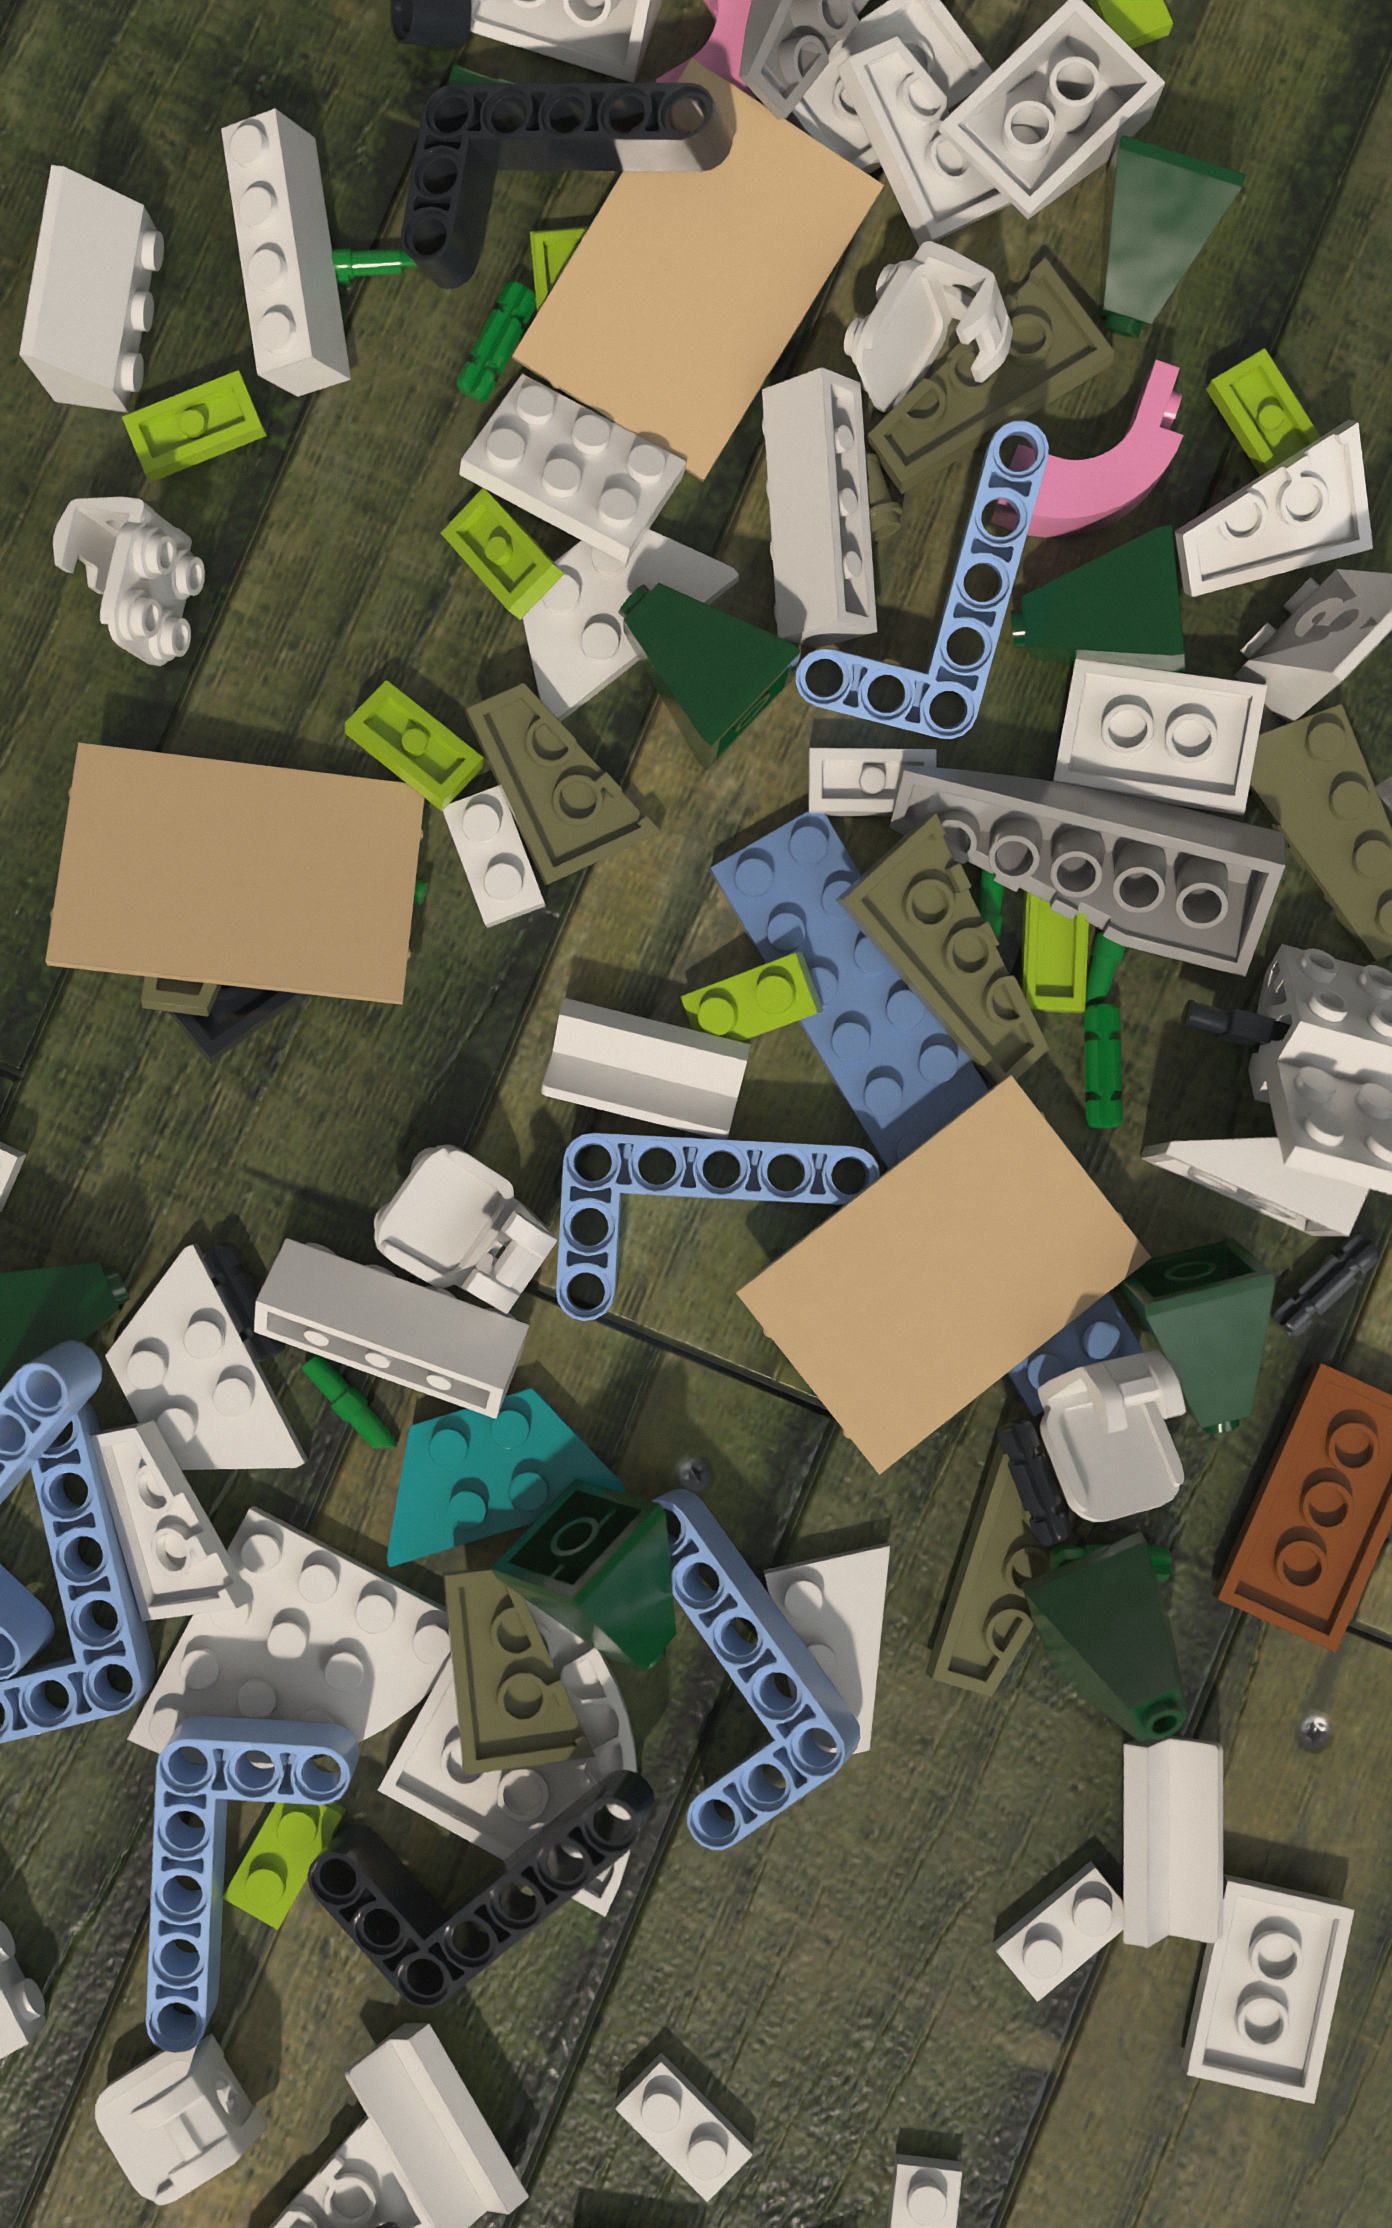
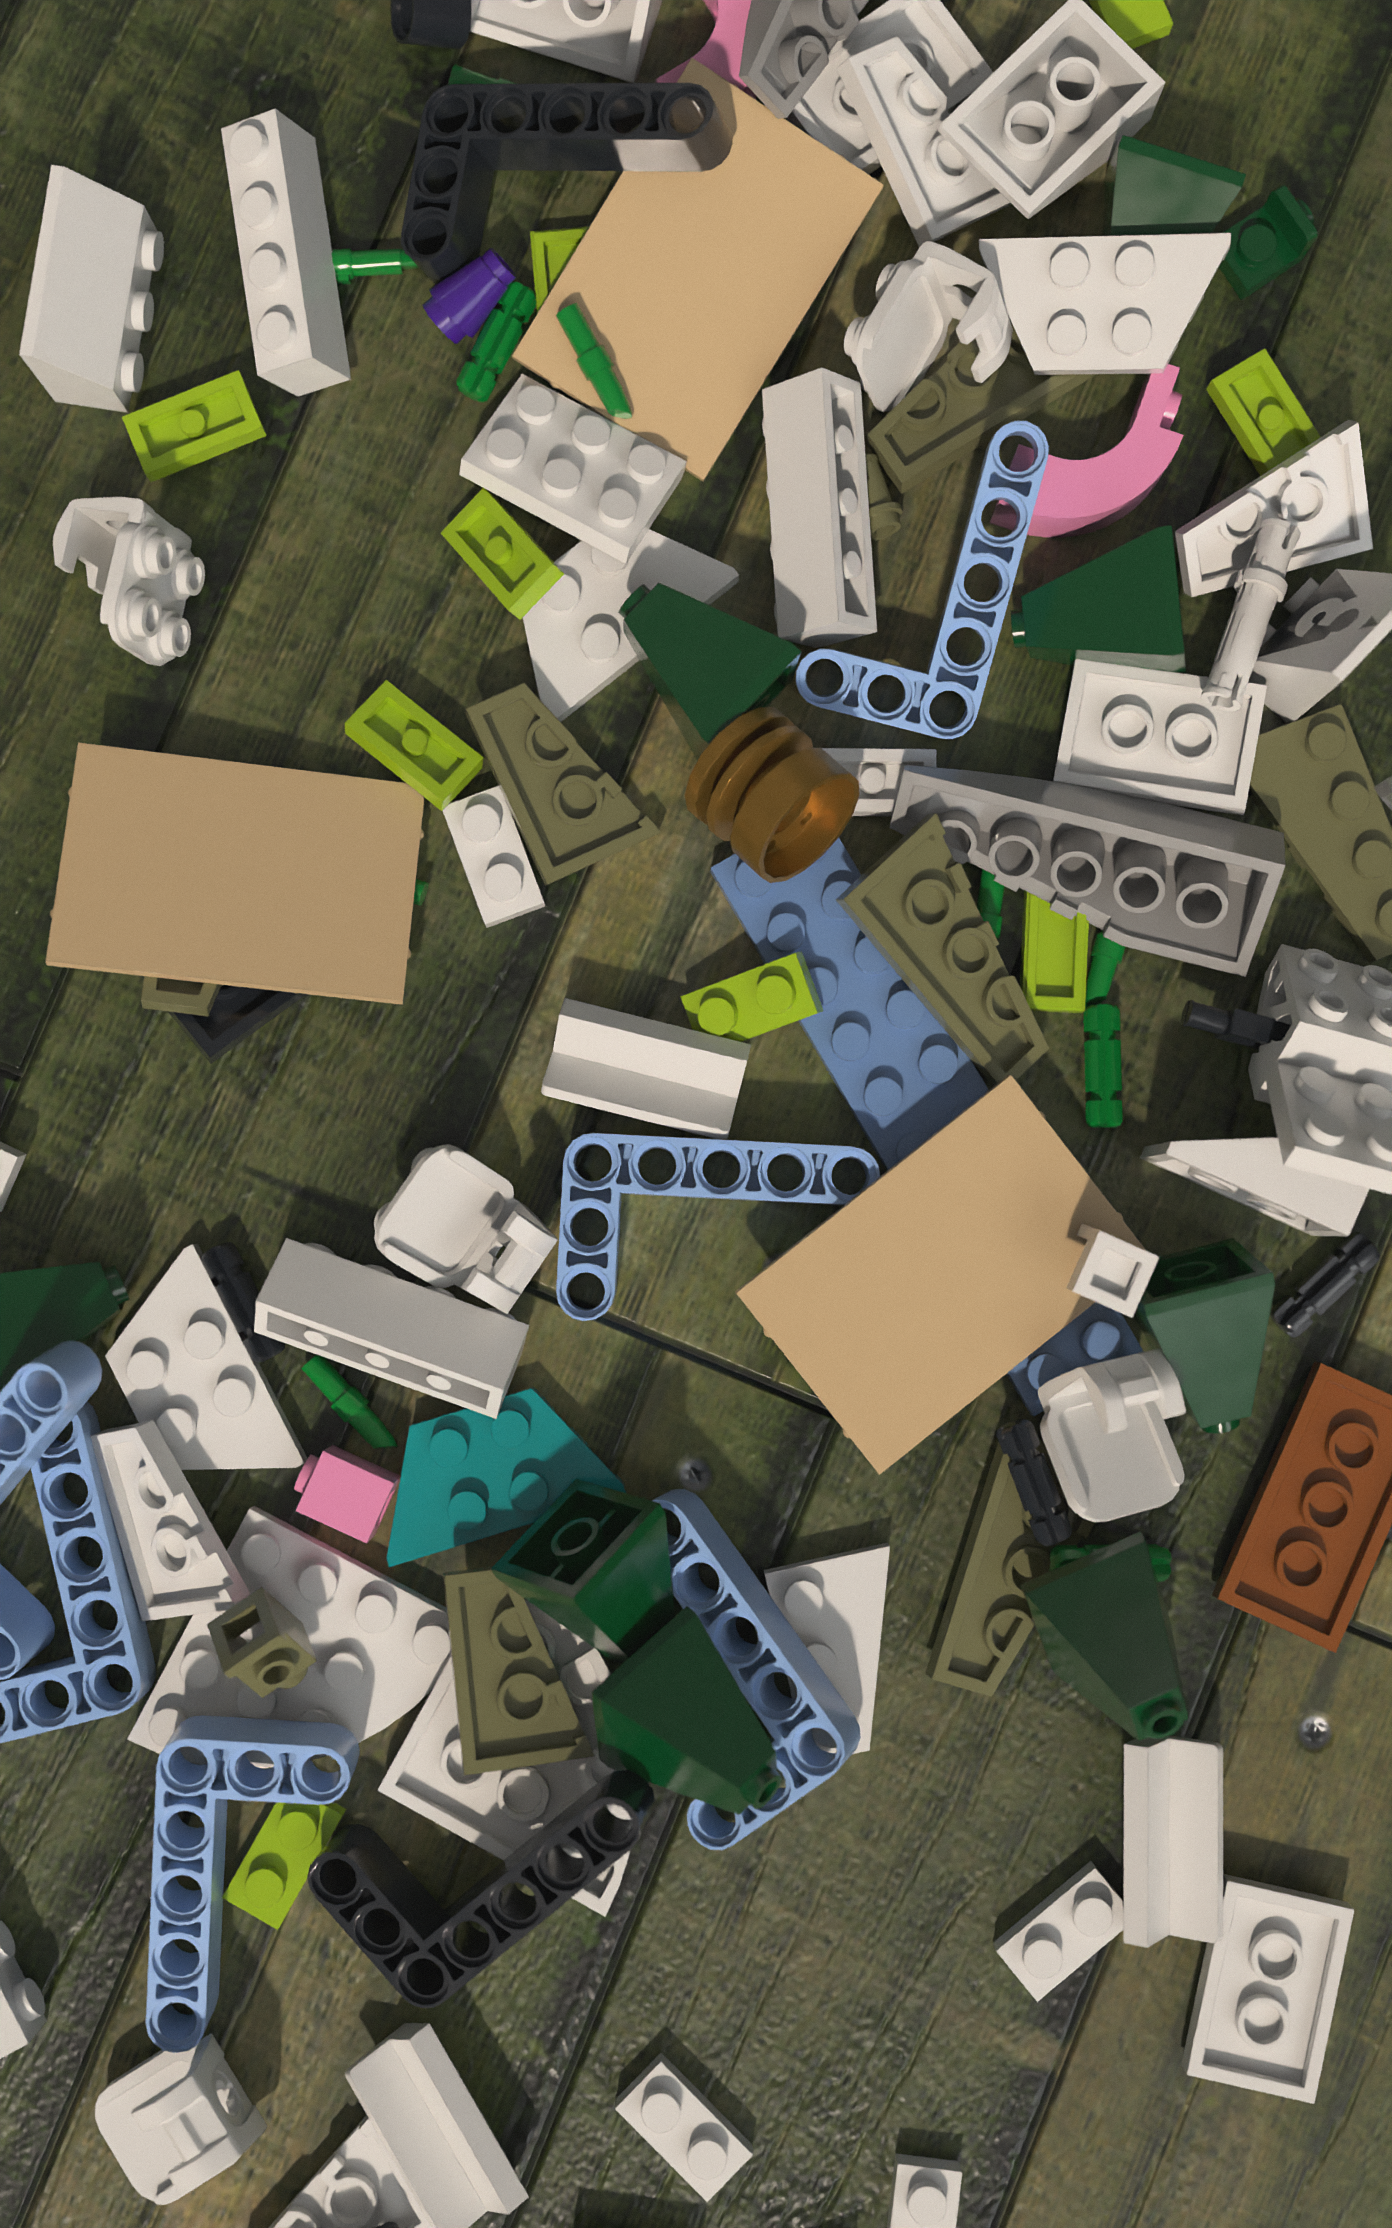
none -> olive brick [207,1587,317,1698]
none -> bright pink brick [294,1445,401,1543]
none -> dark purple cone [423,247,517,344]
none -> green piece [556,303,632,419]
none -> dark green slope [591,1606,782,1815]
none -> pearl gold wheel [684,707,860,883]
none -> white wing [979,233,1231,375]
none -> white panel [1066,1223,1159,1318]
none -> white pin [1201,518,1301,711]
none -> dark green bracket [1218,184,1318,301]

